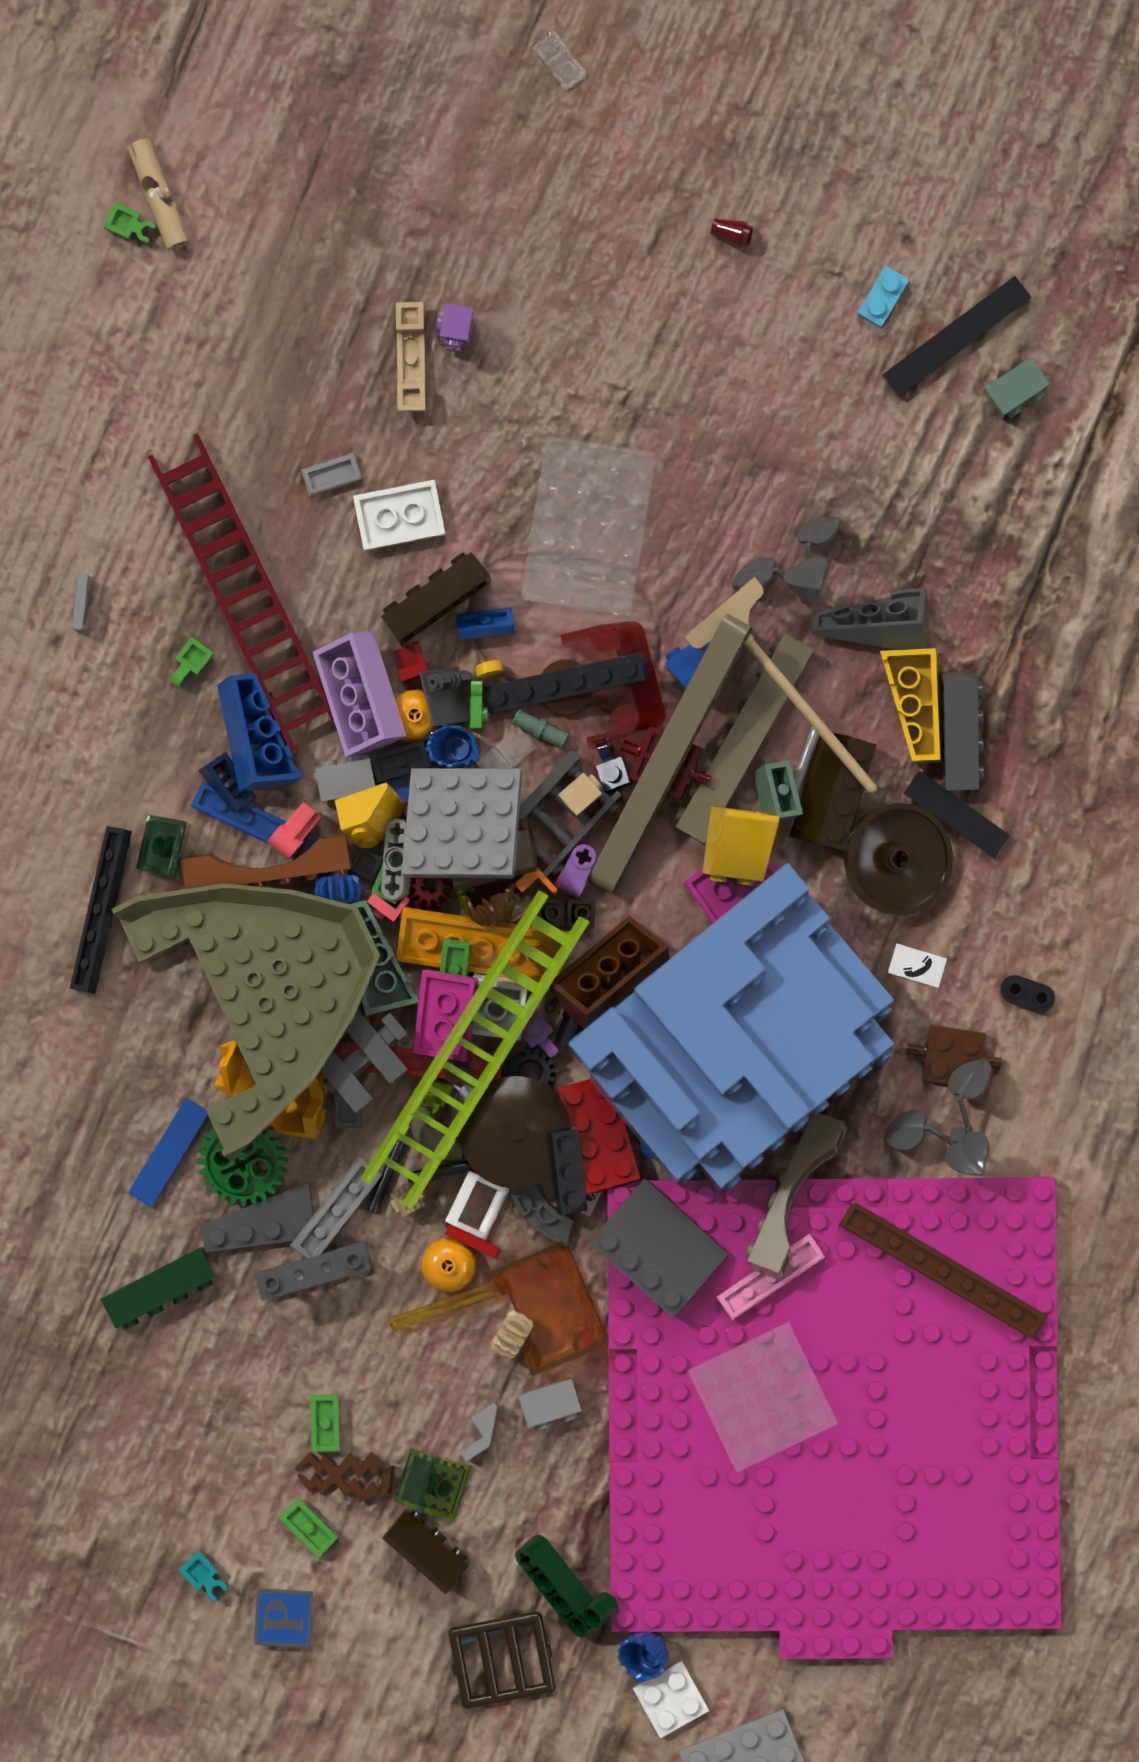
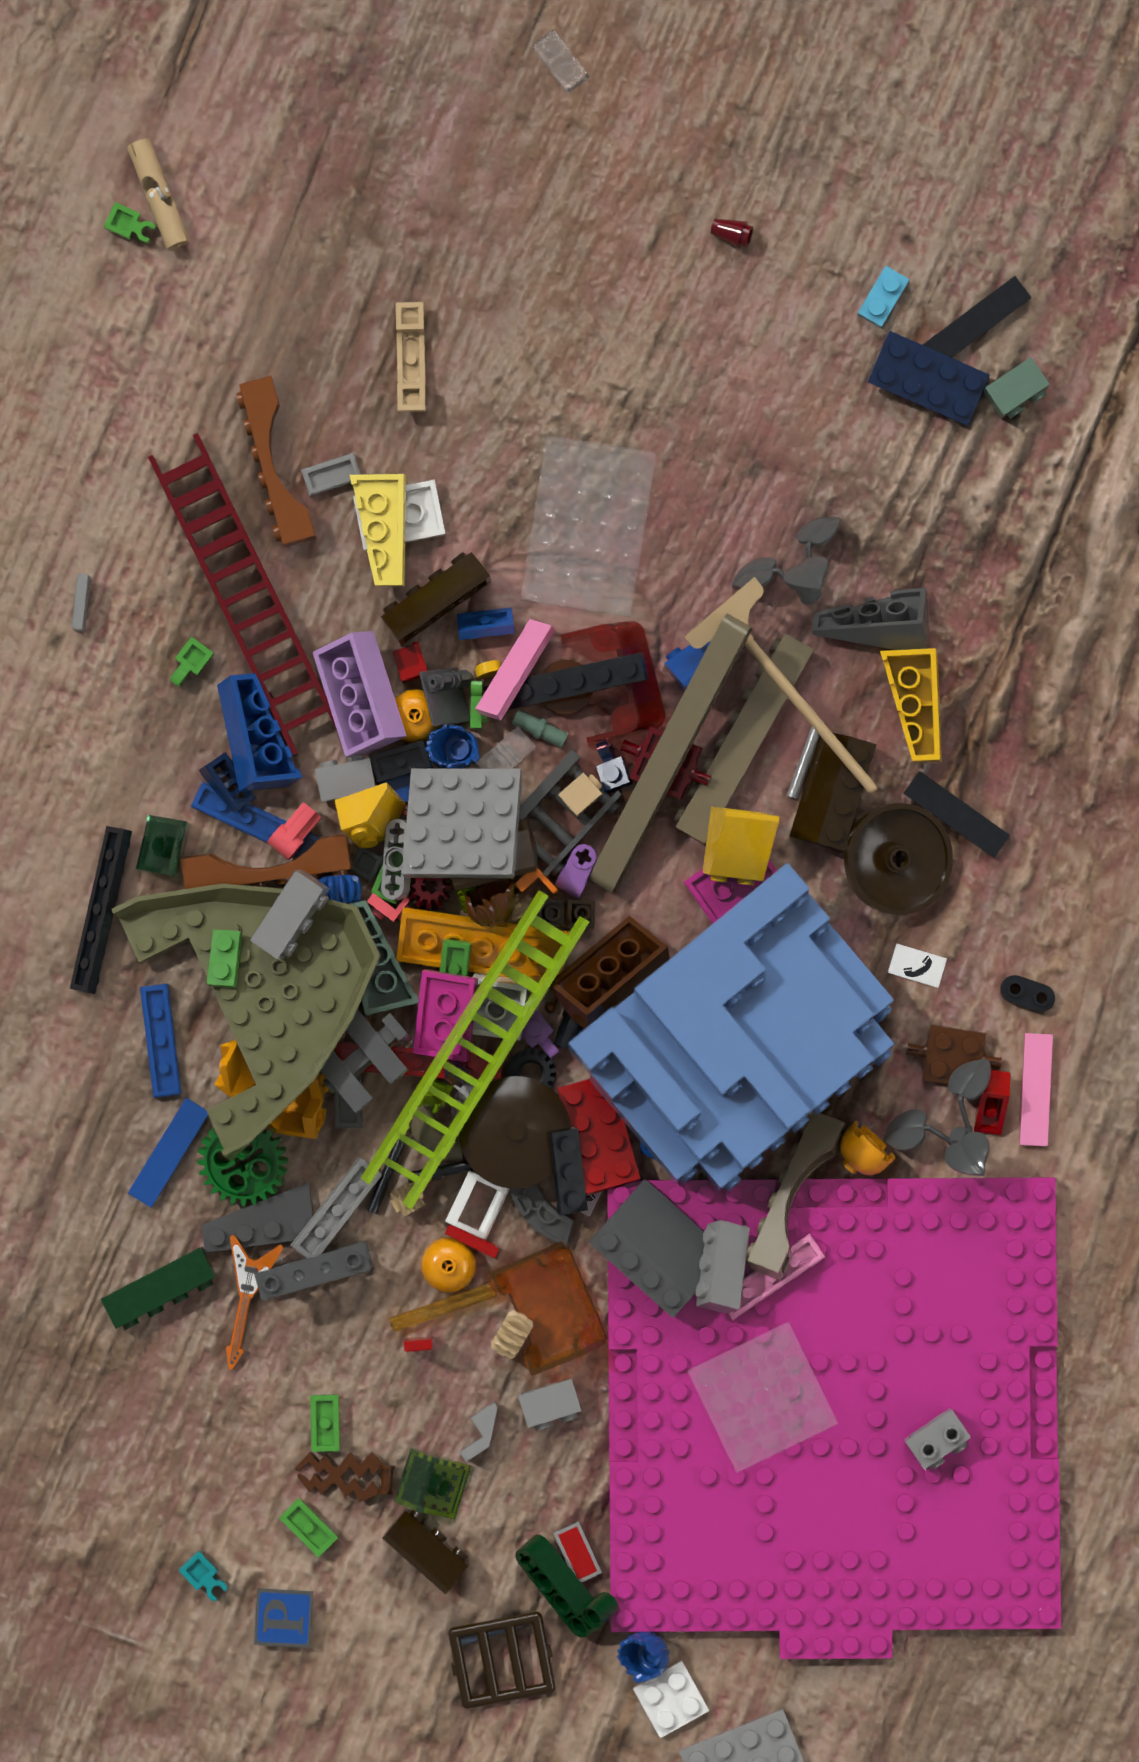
medium lavender brick [436,303,474,353] -> none
sand green brick [753,760,803,823] -> none
reddish brown tile [839,1201,1047,1340] -> none
dark grey wedge [939,671,984,791] -> none
none -> blue tile [140,984,182,1098]
none -> bright green plate [207,929,243,988]
none -> piece [226,1234,284,1370]
none -> dark orange arch [236,376,317,548]
none -> light grey brick [250,870,330,960]
none -> light yellow wing [349,474,406,587]
none -> red tile [403,1336,434,1352]
none -> bright pink tile [475,619,555,721]
none -> red tile [553,1521,602,1582]
none -> light grey brick [696,1220,750,1314]
none -> light orange cylinder [839,1121,895,1176]
none -> dark blue plate [866,330,990,426]
none -> light grey brick [903,1408,971,1470]
none -> red slope [974,1070,1011,1135]
none -> bright pink tile [1019,1033,1053,1146]

